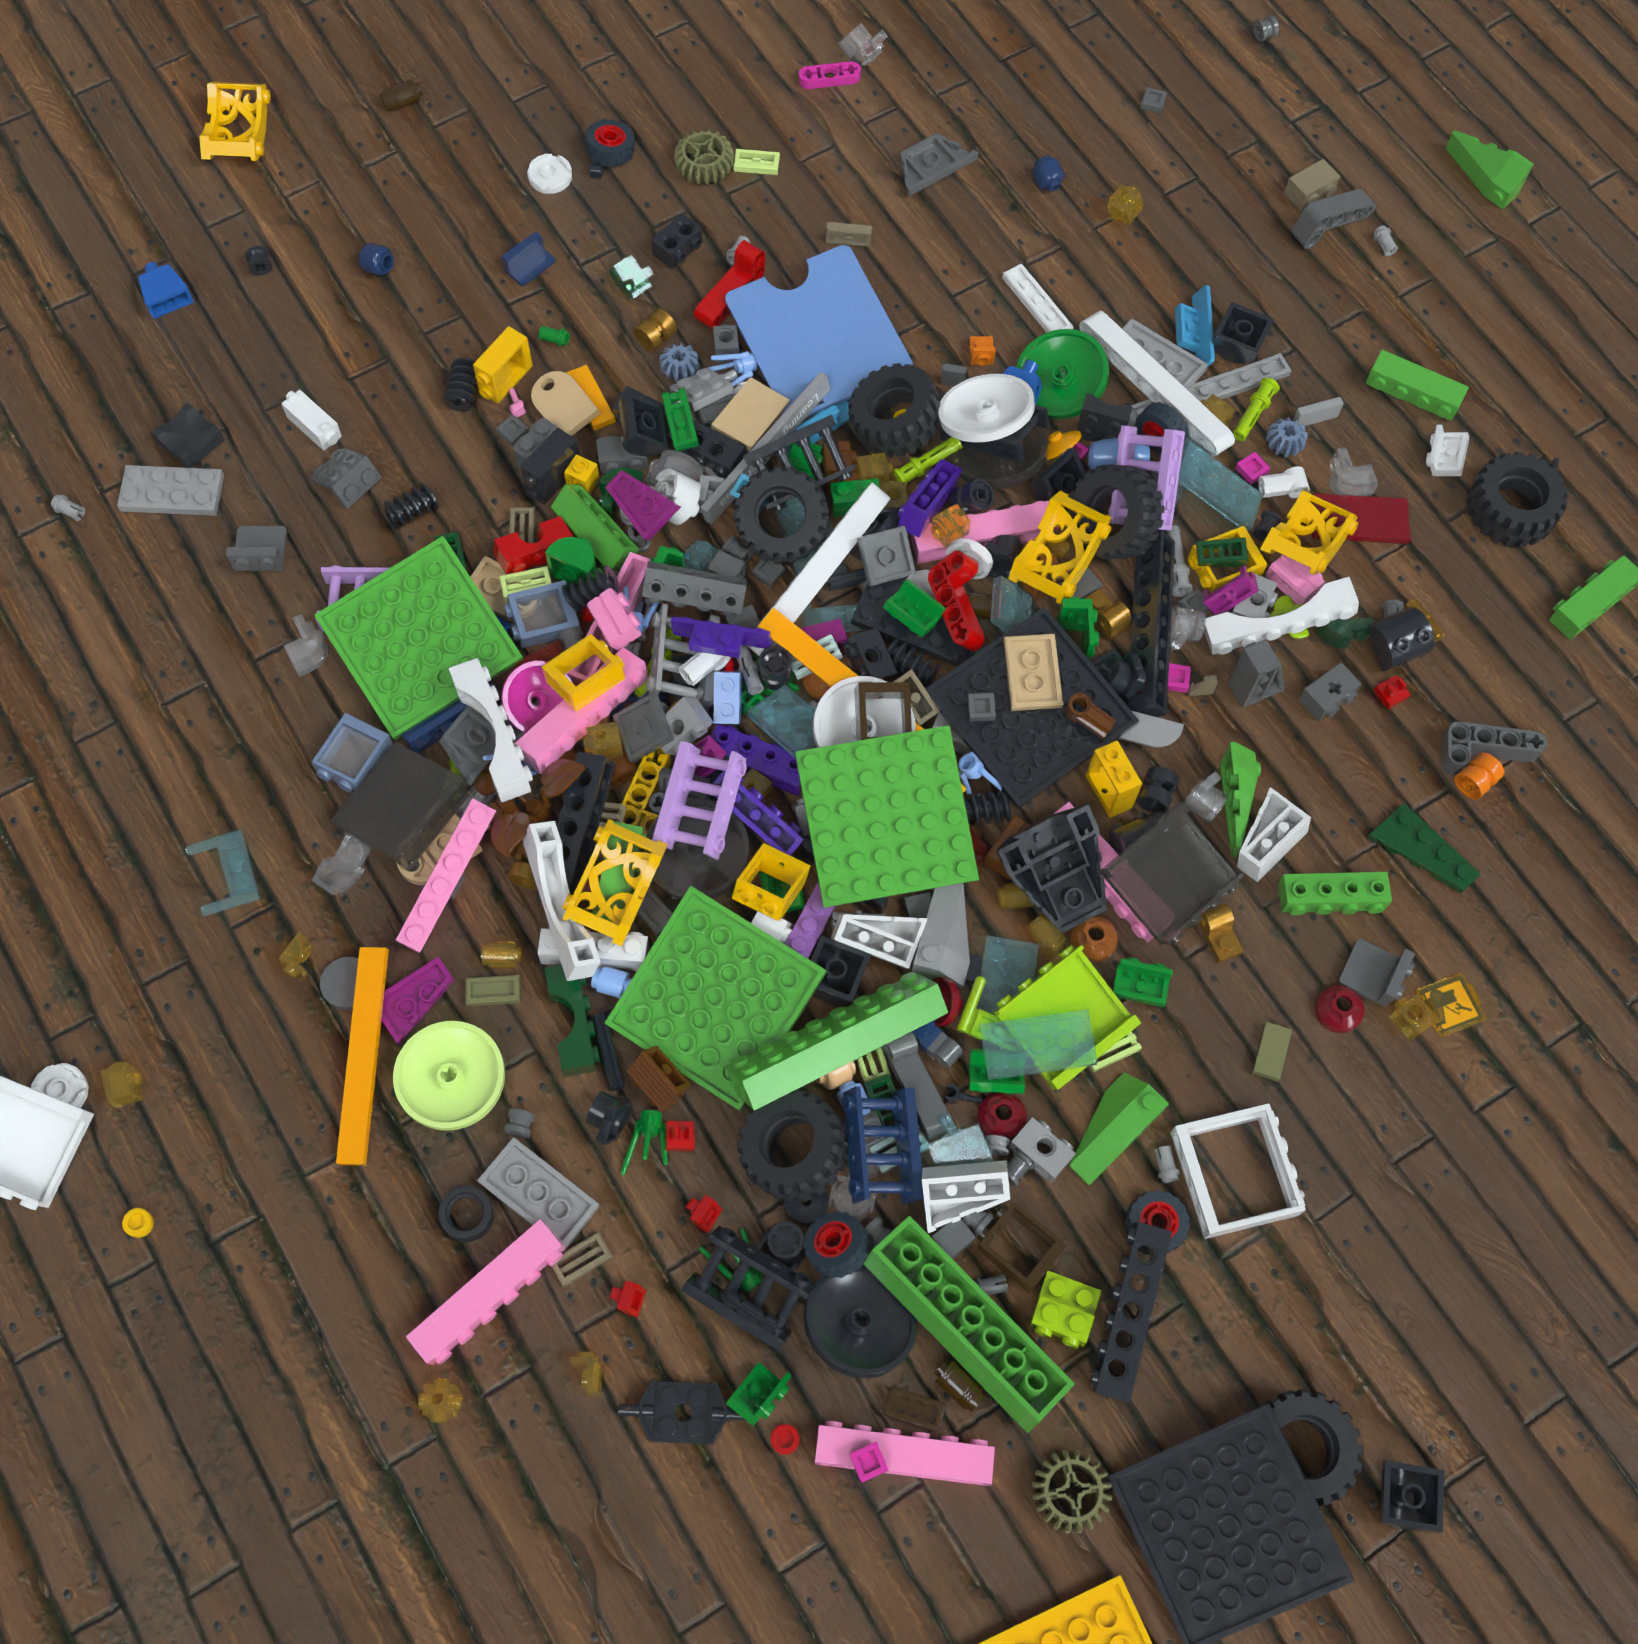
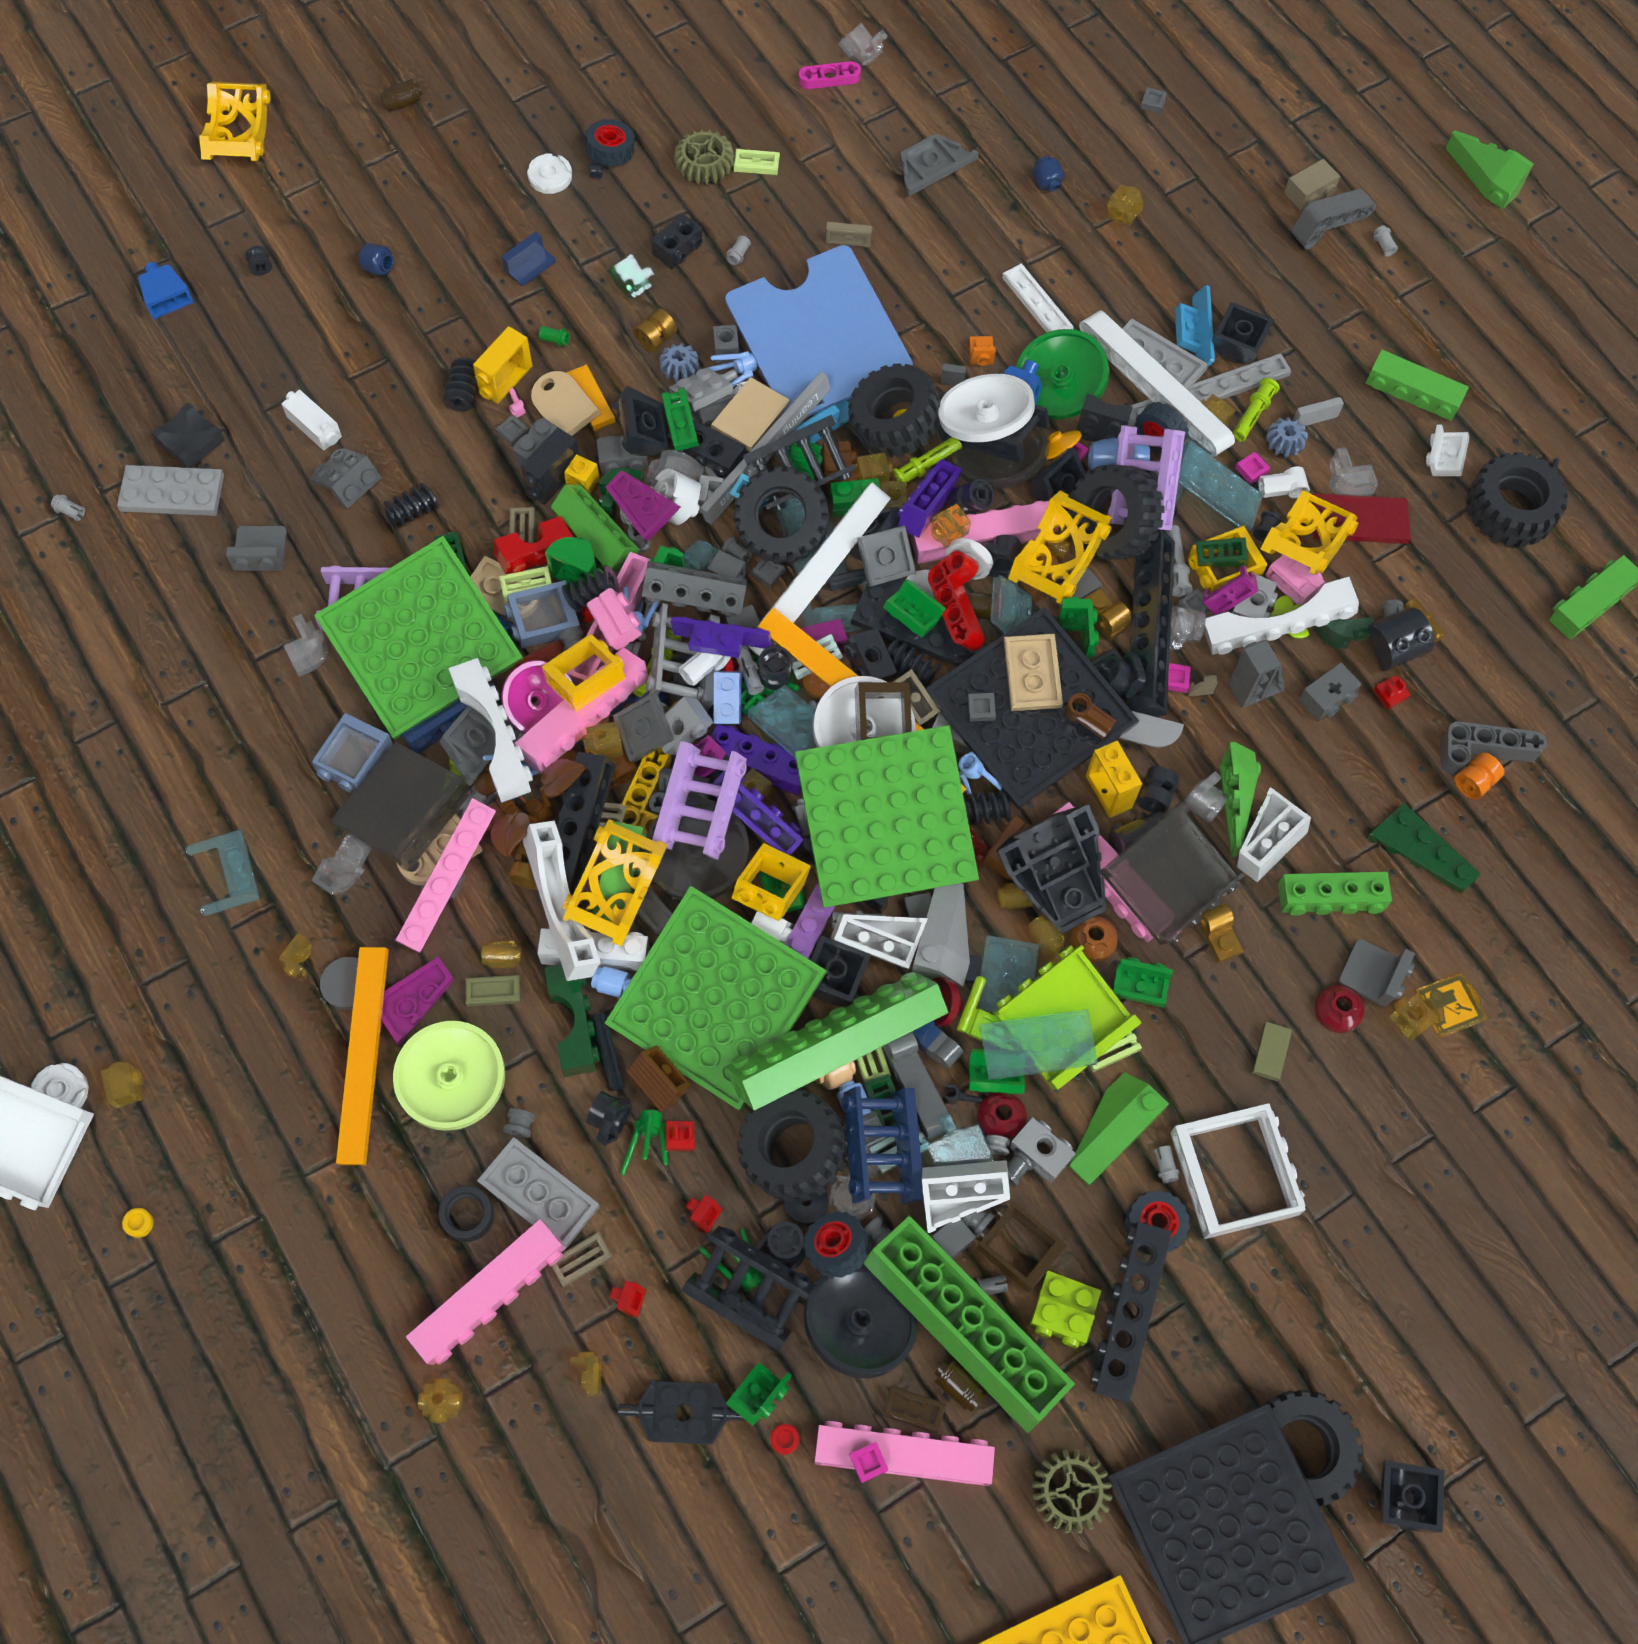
red beam [694,240,765,329] -> none
dark grey wheel [1253,15,1279,42] -> none

